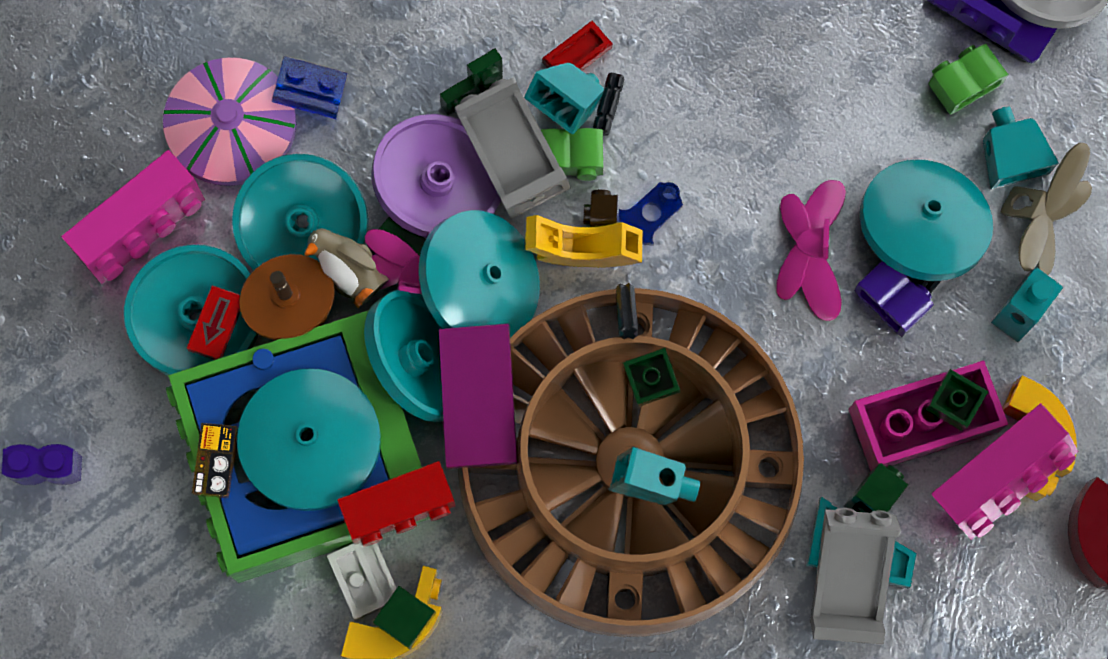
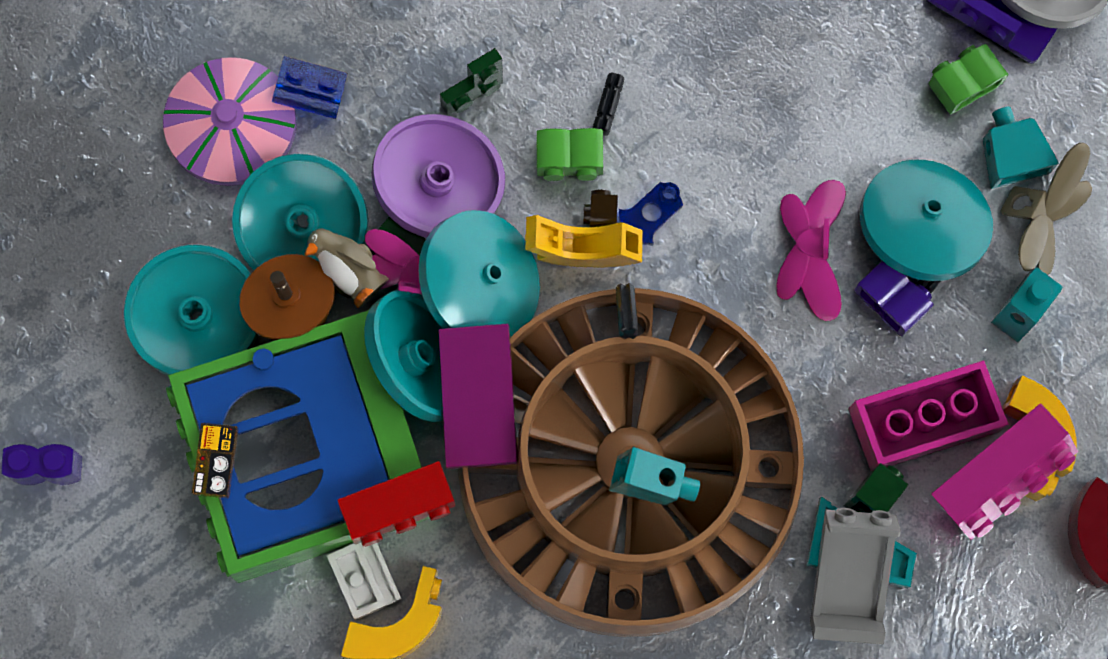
dark pink brick [61,149,205,284] -> none
red tile [187,285,241,360] -> none
teal dish [237,369,381,511] -> none
dark green piece [373,586,436,650] -> none
light grey panel [455,77,571,219] -> none
teal torso [524,63,604,134] -> none
red tile [542,20,613,71] -> none
dark green piece [623,348,680,407] -> none
dark green piece [925,369,988,432] -> none

